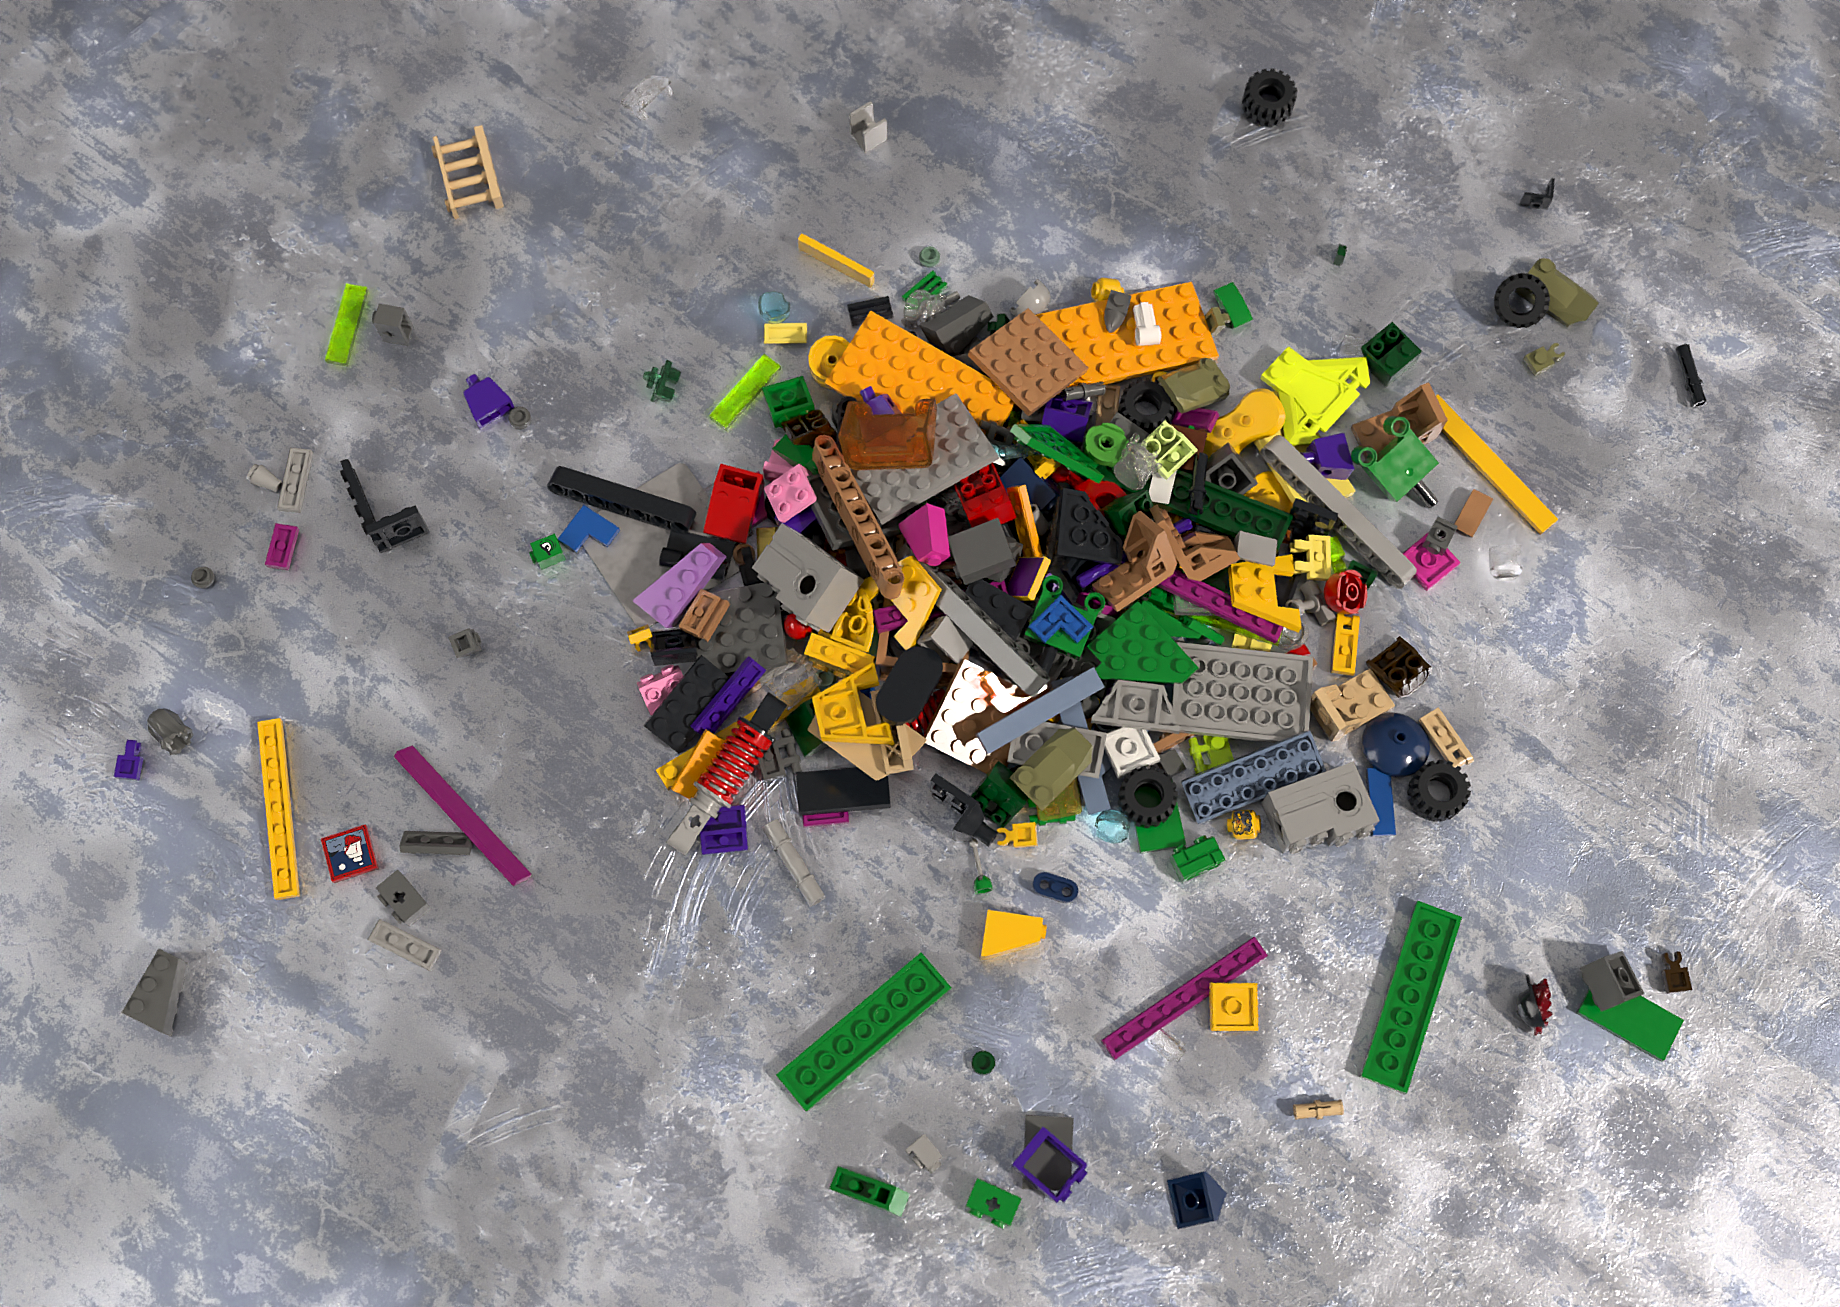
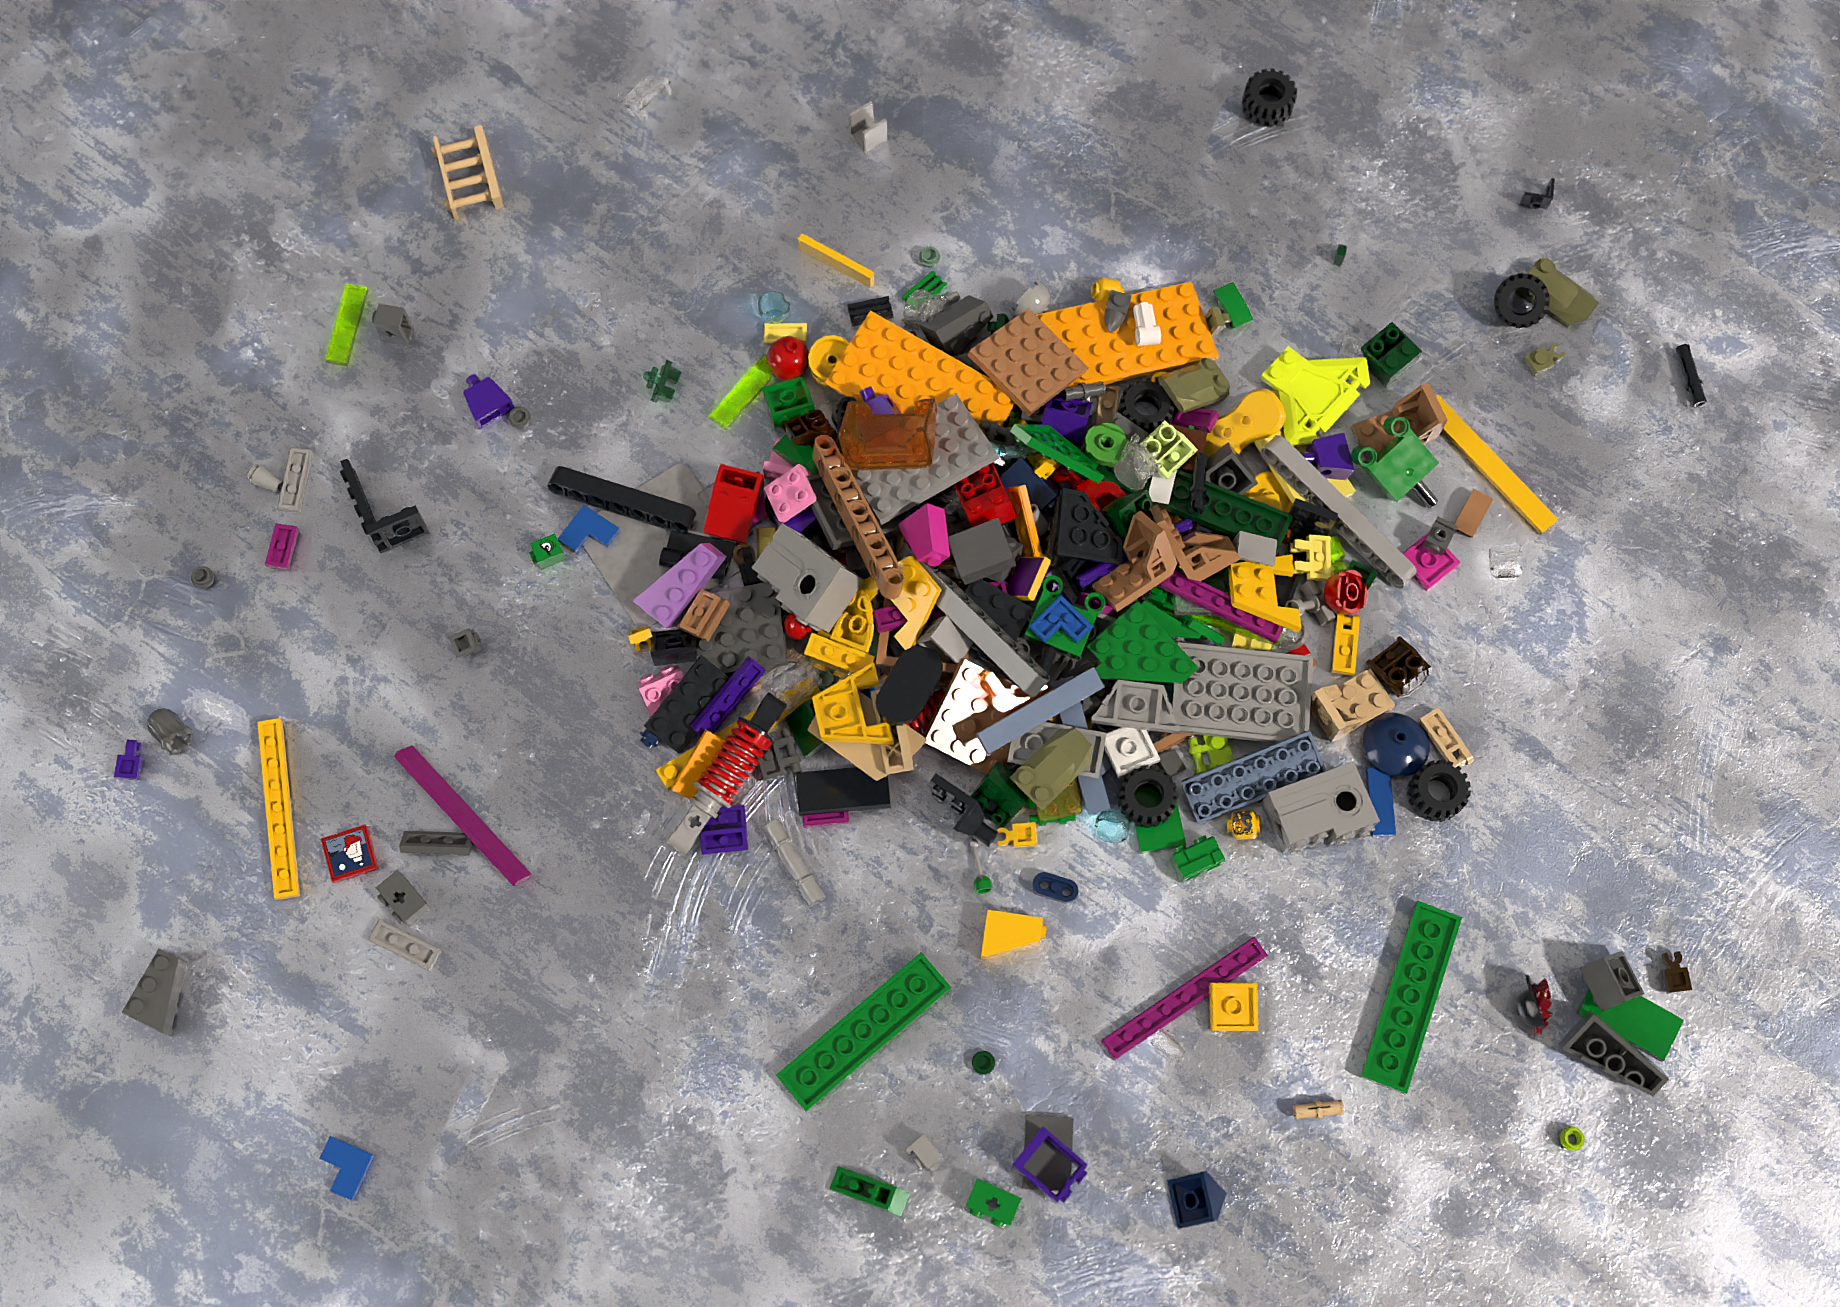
none -> blue tile [319,1136,375,1201]
none -> dark blue plate [640,728,661,748]
none -> red cylinder [766,336,809,380]
none -> dark grey wedge [1559,1009,1670,1097]
none -> lime plate [1560,1126,1585,1151]

